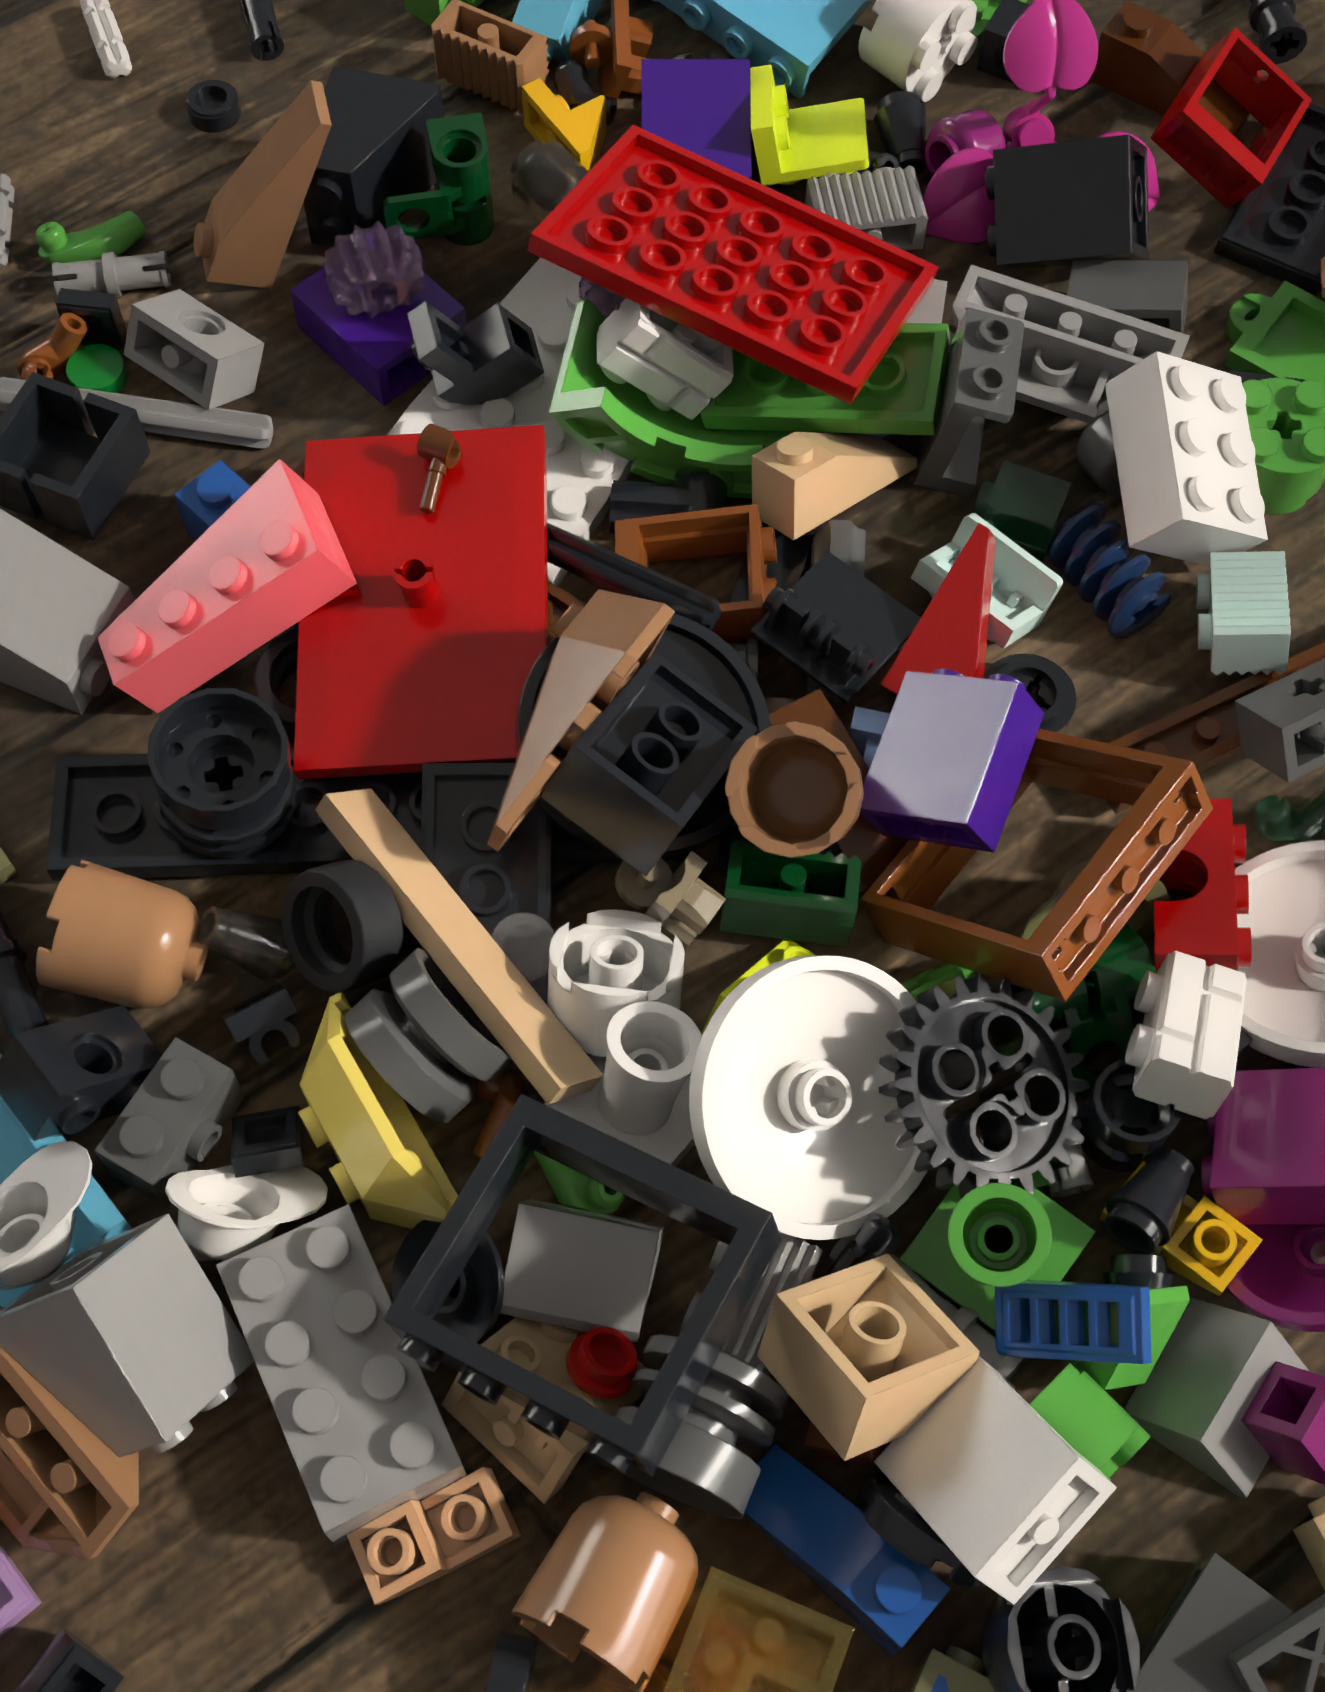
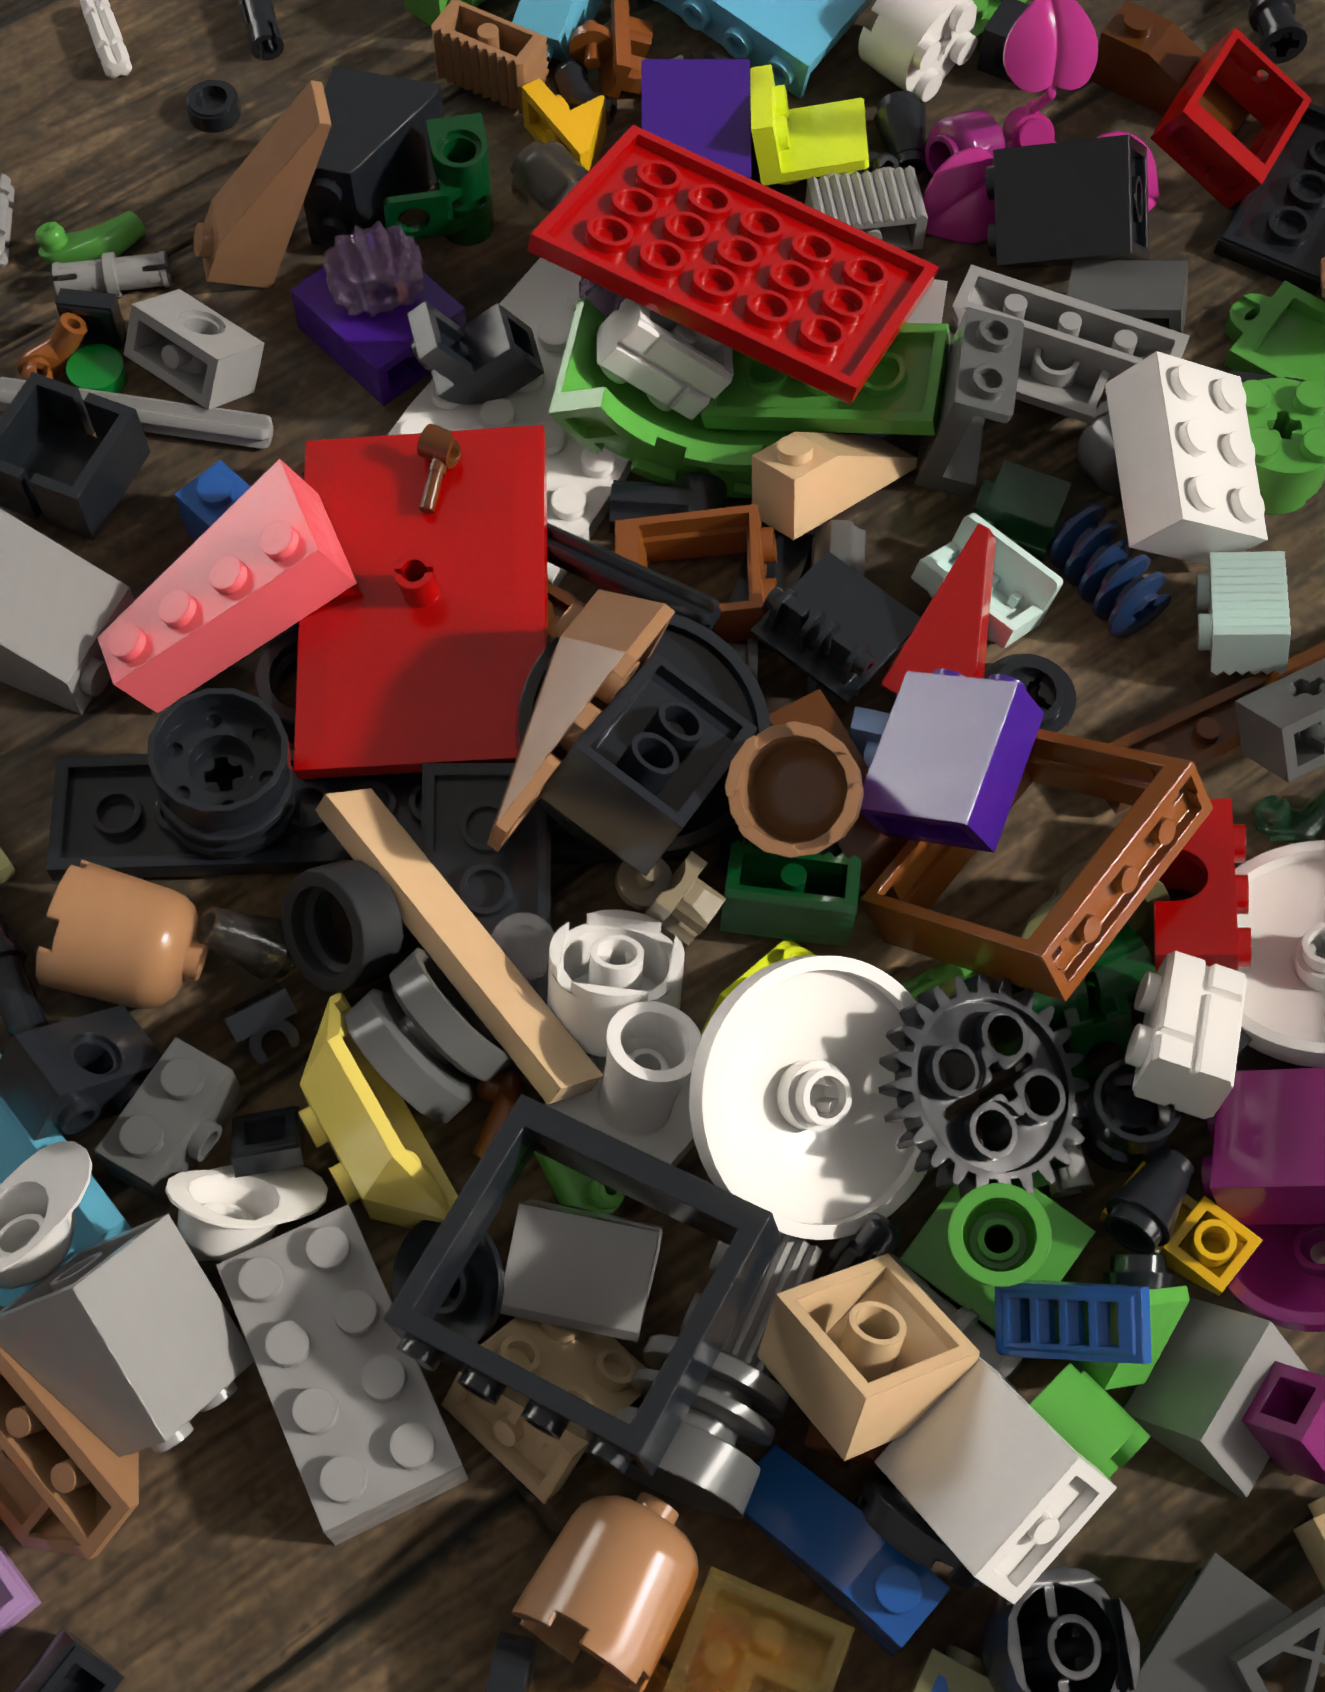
light nougat slope [347,1467,521,1605] -> none
red plate [565,1327,637,1399] -> none

